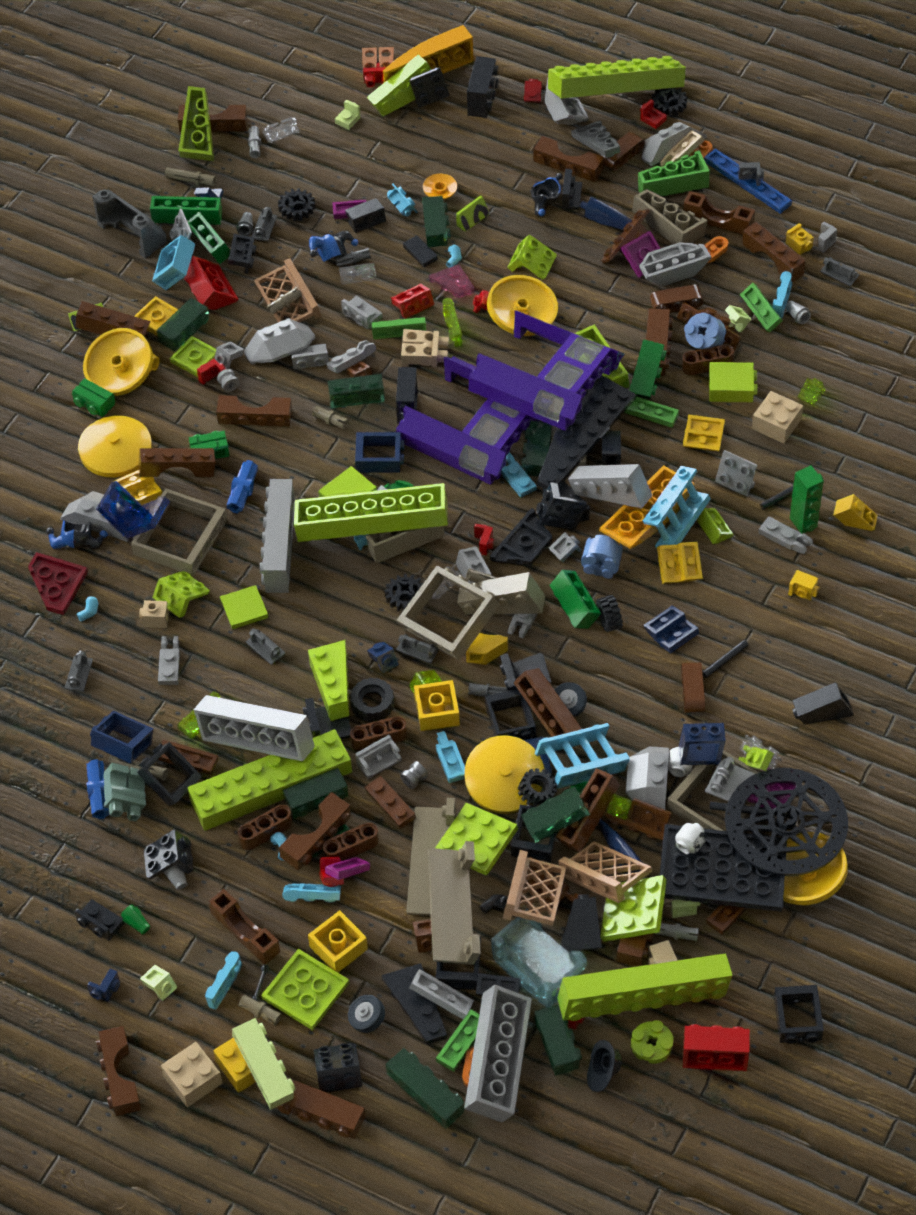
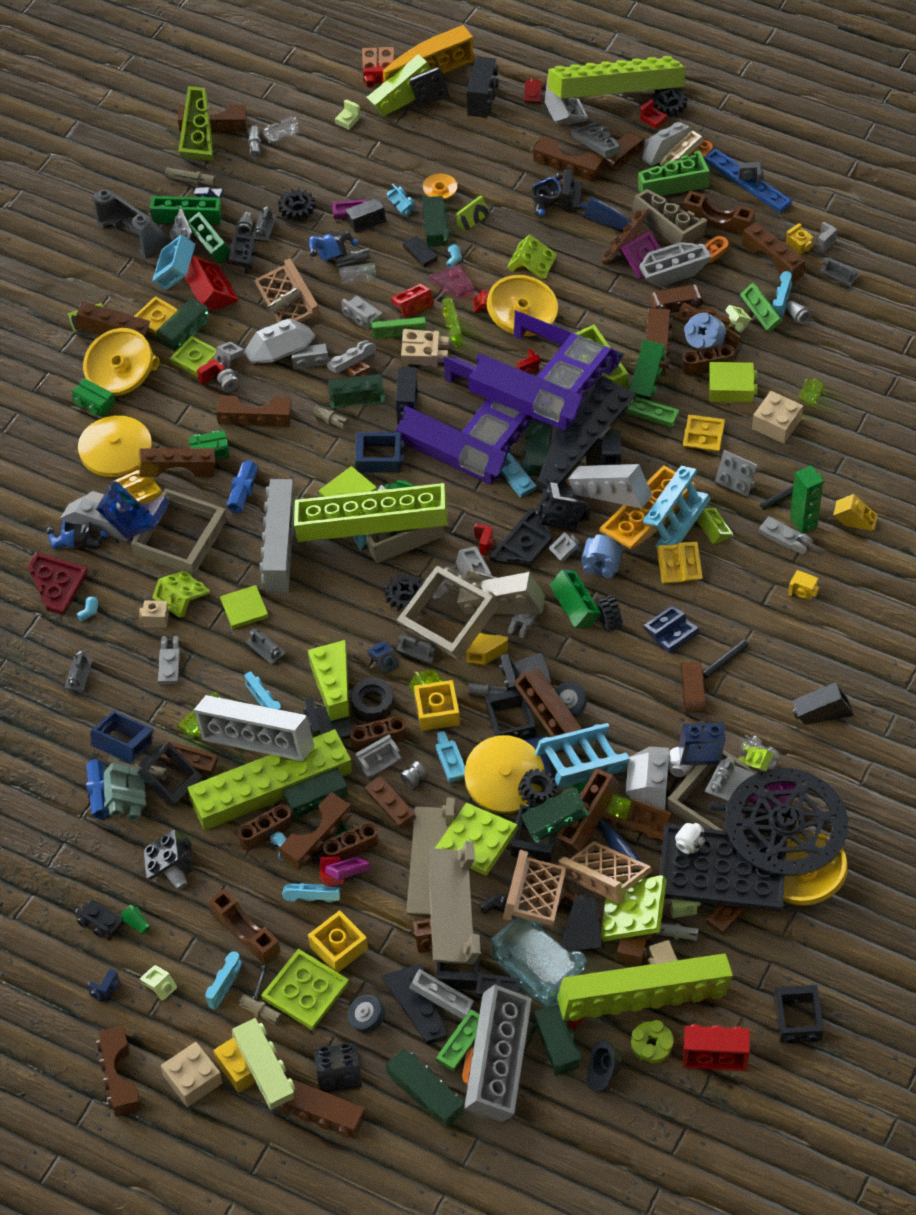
none -> medium azure plate [244,672,281,710]
none -> red bracket [517,348,541,375]

